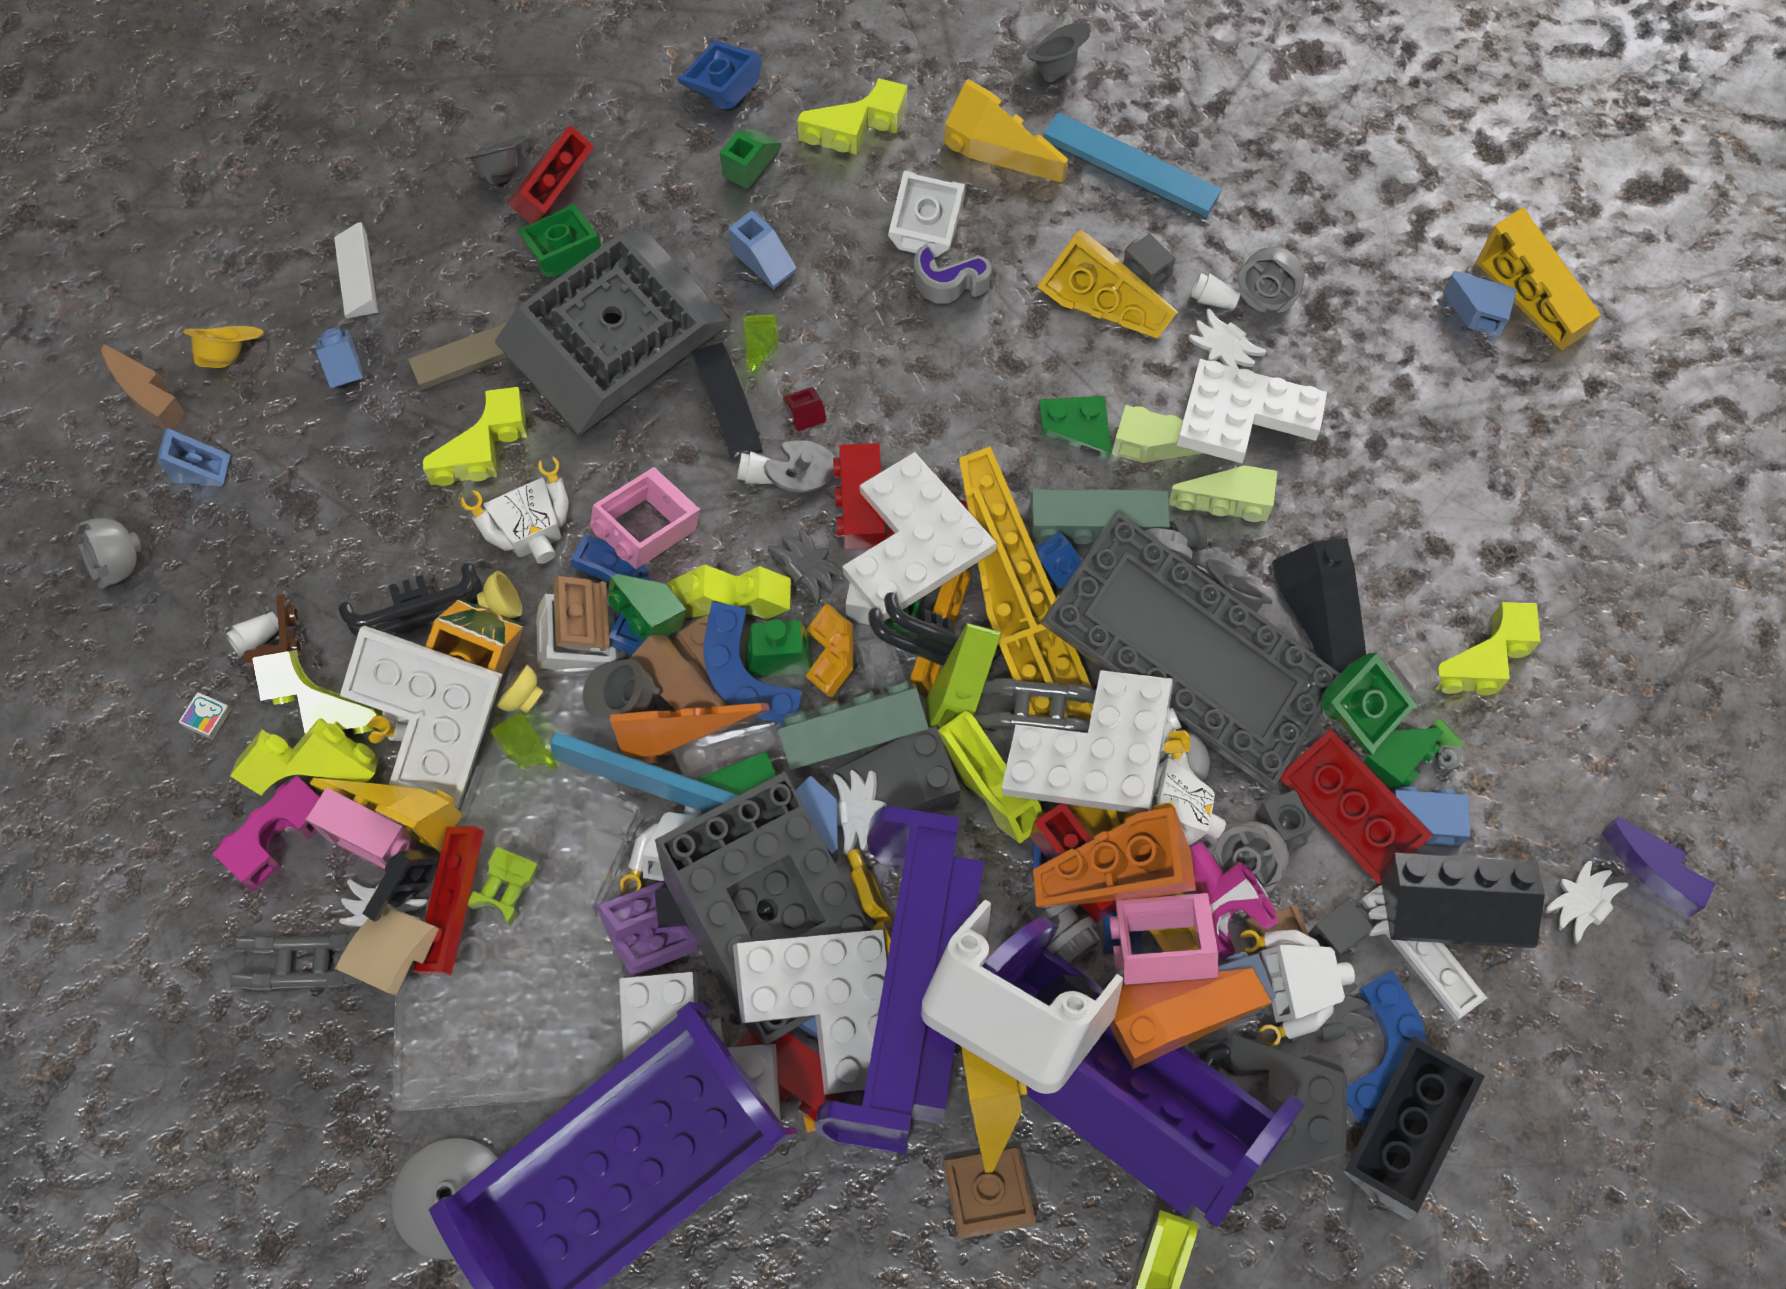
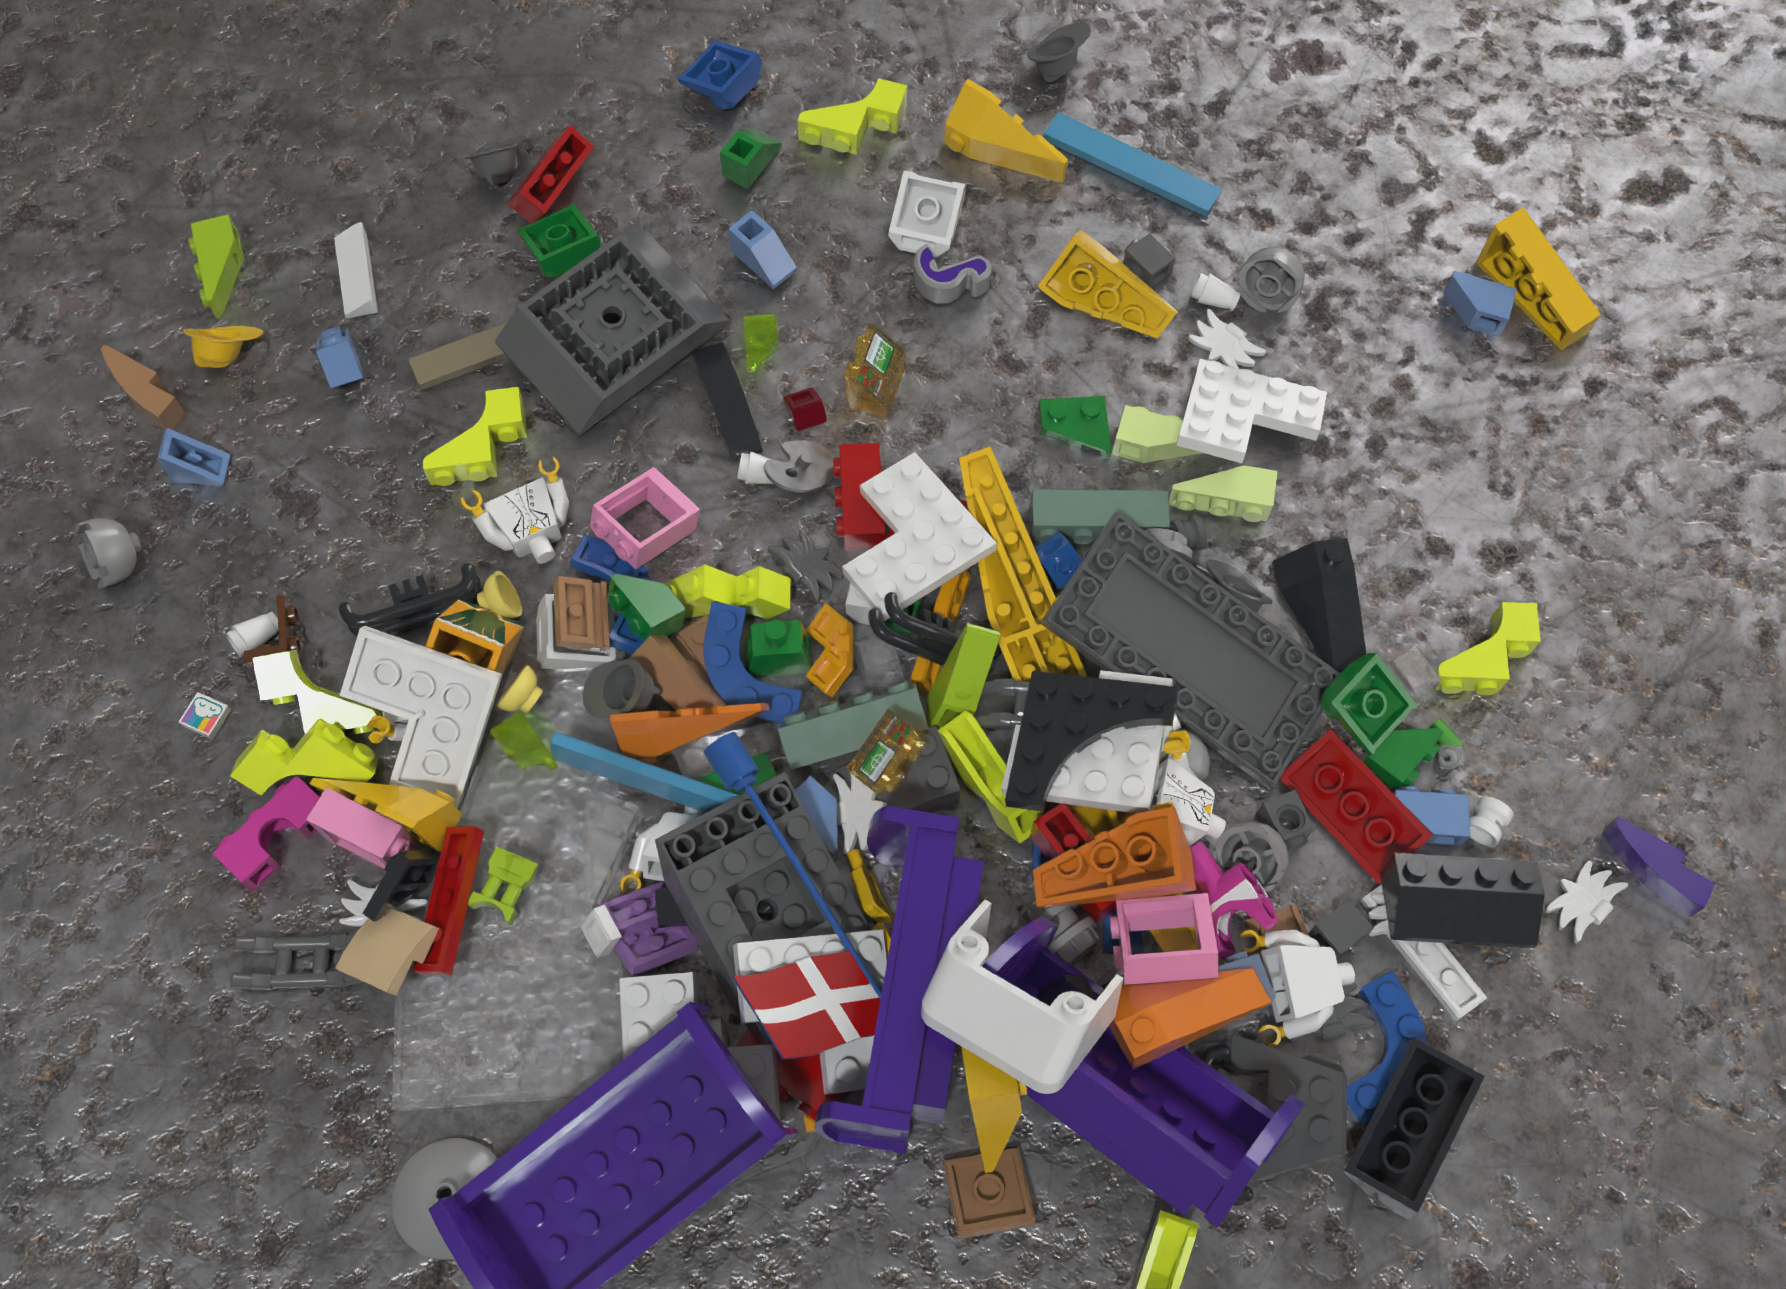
none -> lime slope [188,214,244,319]
none -> white tile [580,905,622,958]
none -> flag [703,732,882,1059]
none -> clear yellow slope [844,323,906,422]
none -> clear yellow slope [846,709,927,795]
none -> black plate [1005,671,1178,811]
none -> white wheel [1469,796,1514,847]

